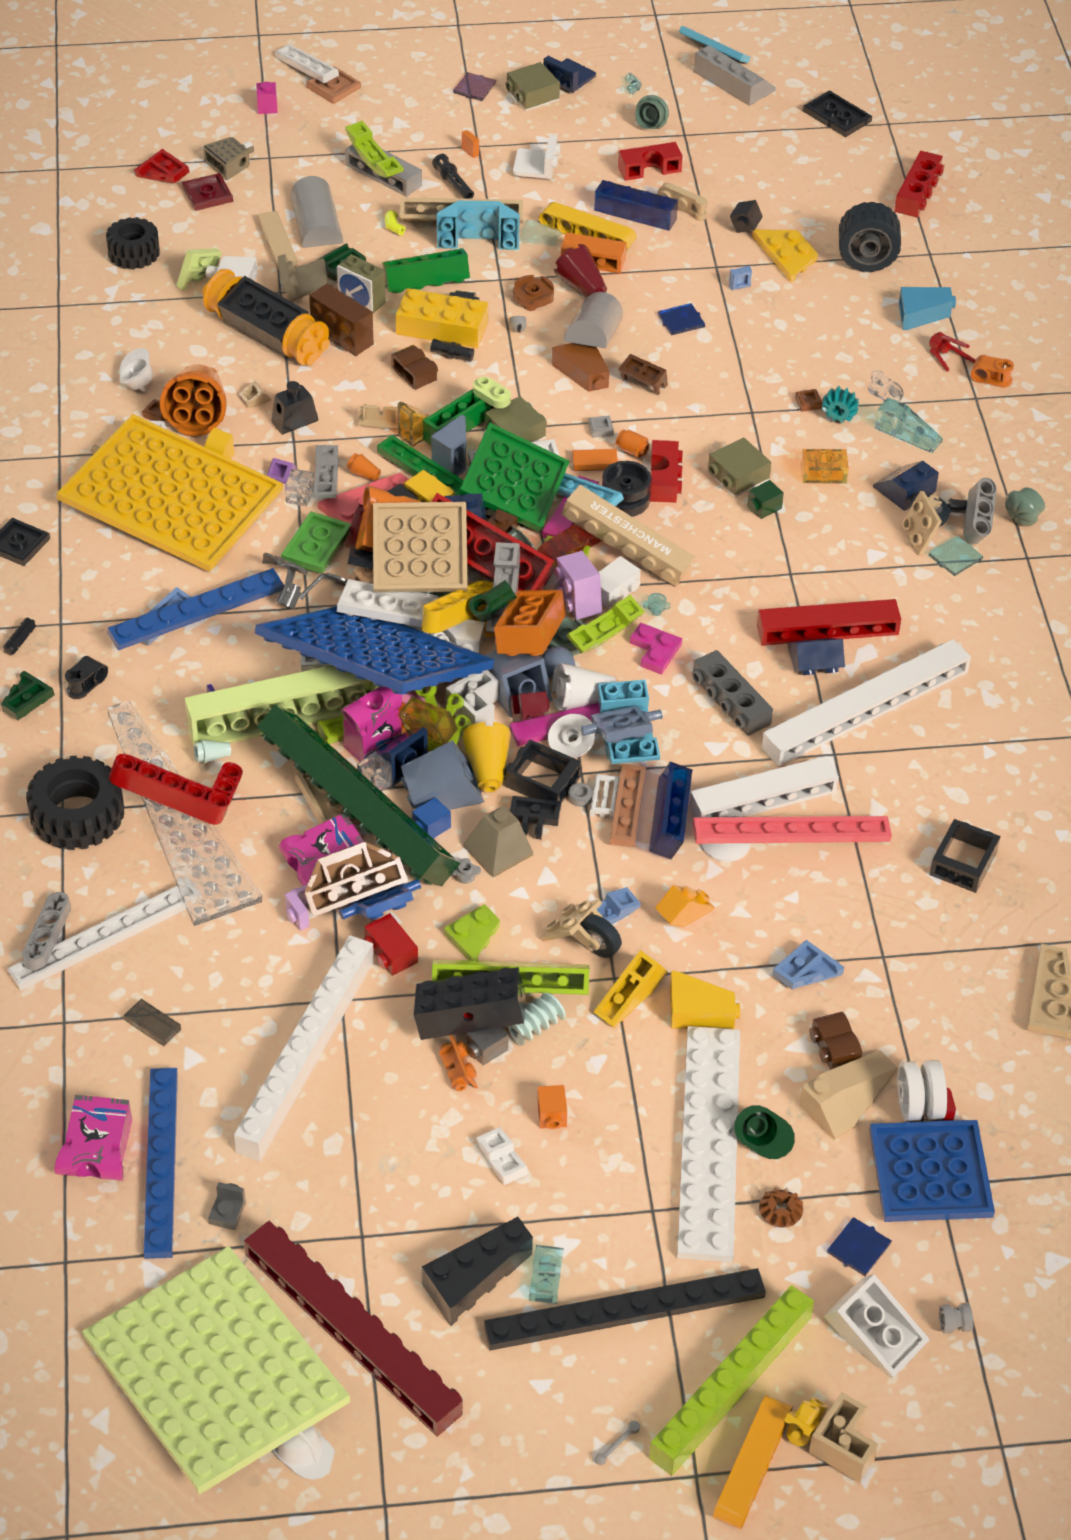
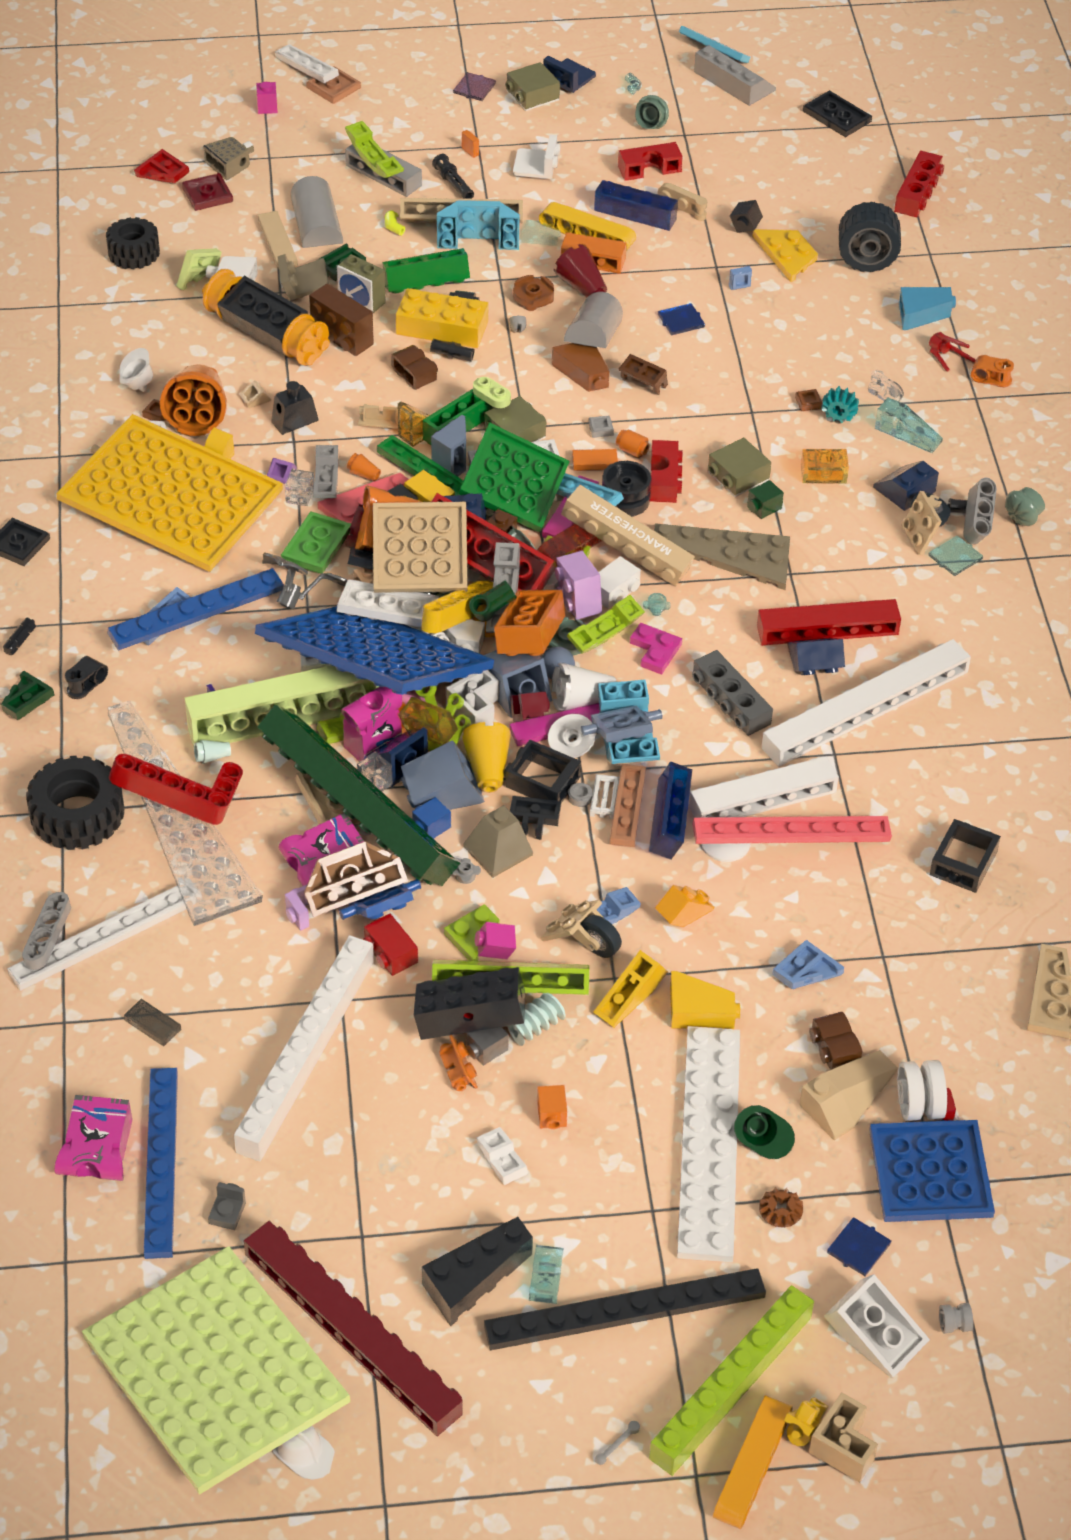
none -> dark pink brick [475,922,516,960]
none -> dark tan wing [654,523,790,590]

